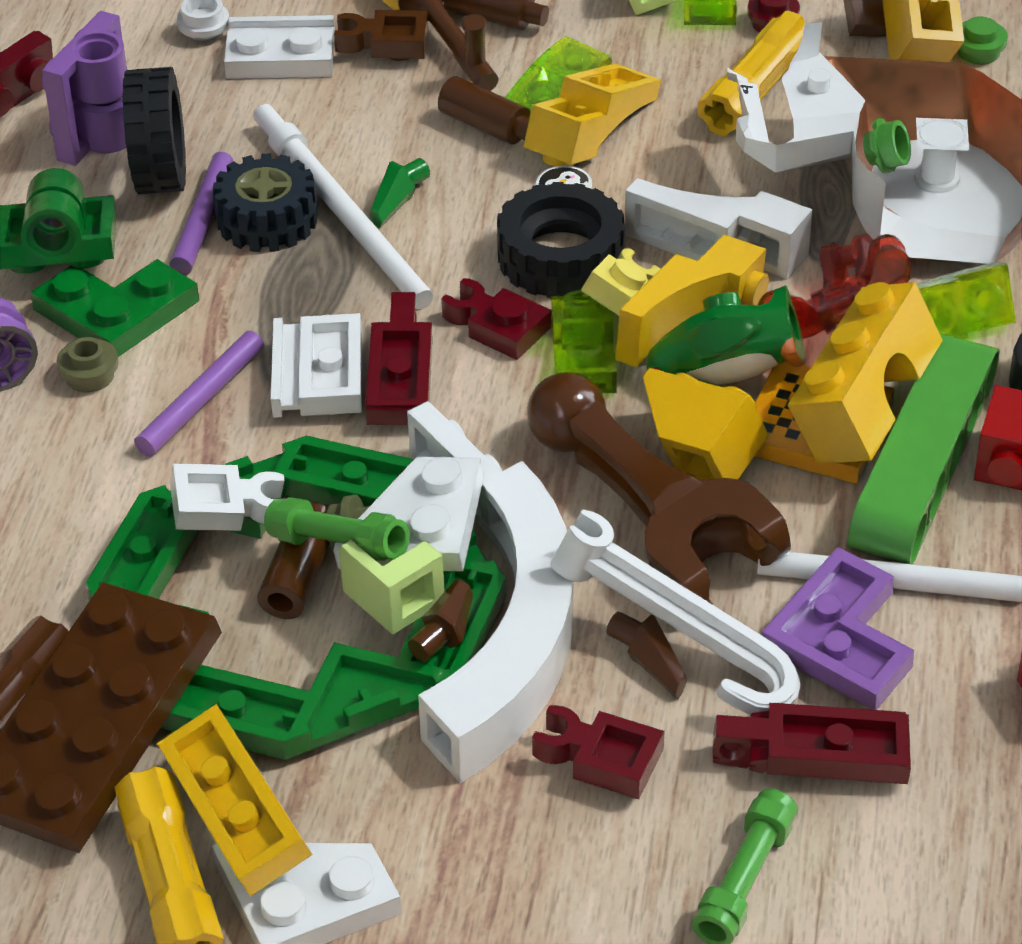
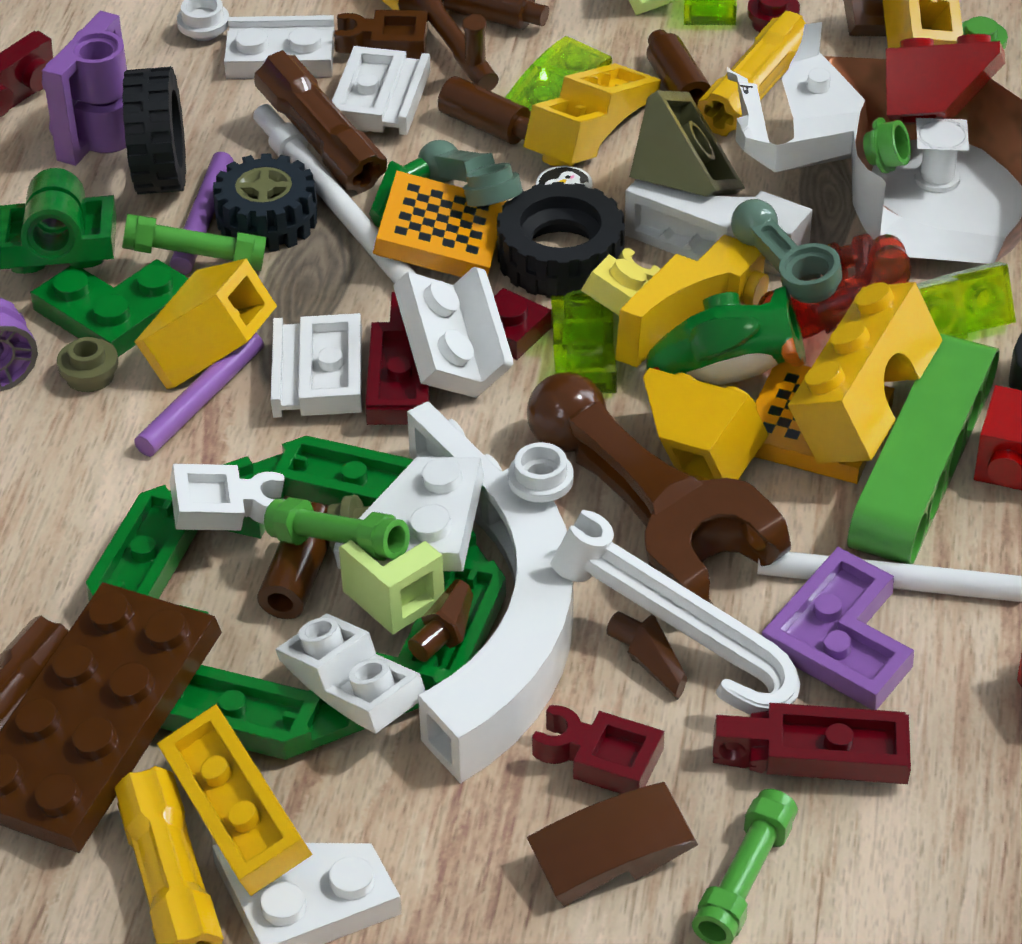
none -> bright green bar [122,214,266,271]
none -> yellow slope [134,258,277,389]
none -> reddish brown axle [254,50,387,194]
none -> white slope [275,613,426,734]
none -> white plate [332,46,430,135]
none -> light orange tile [373,170,506,277]
none -> white bracket [393,267,513,398]
none -> sand green piece [418,140,523,207]
none -> white plate [508,442,574,503]
none -> reddish brown slope [527,782,698,906]
none -> olive slope [629,90,745,196]
none -> reddish brown cylinder [646,29,711,107]
none -> sand green piece [731,199,842,303]
none -> red slope [886,34,1005,125]

